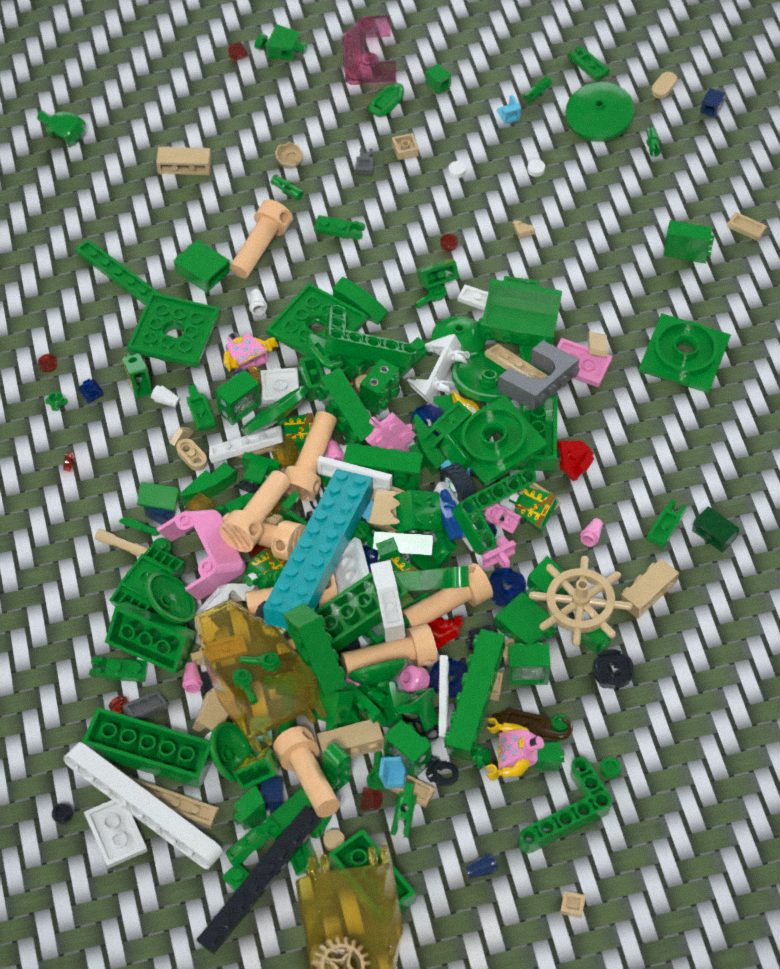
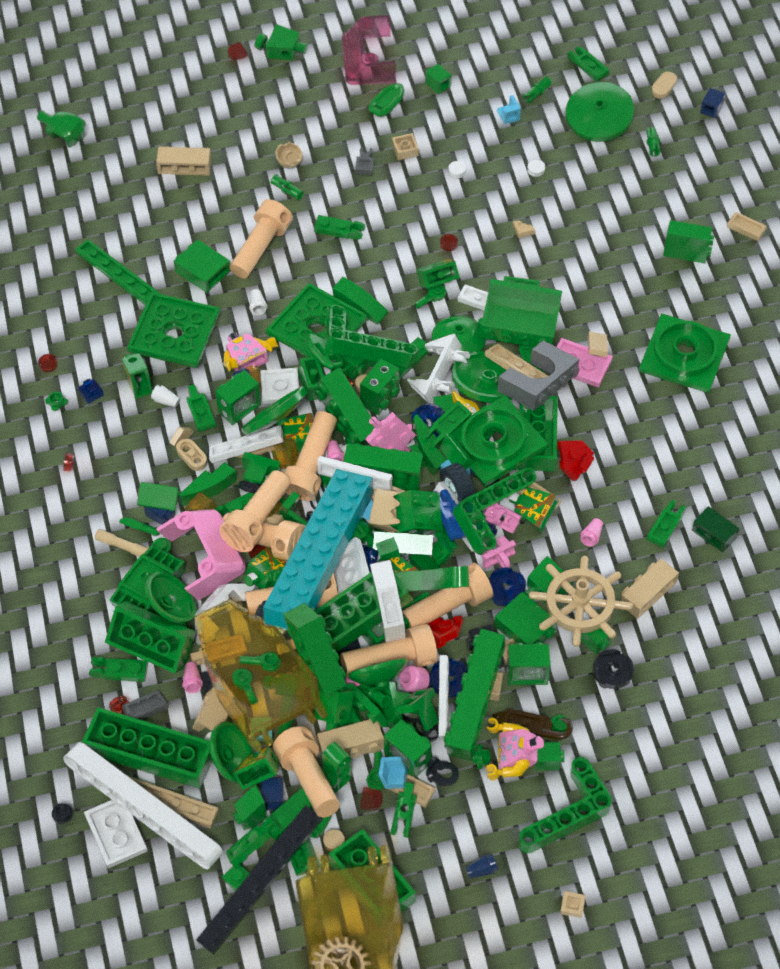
green tile [599,757,621,779] -> none

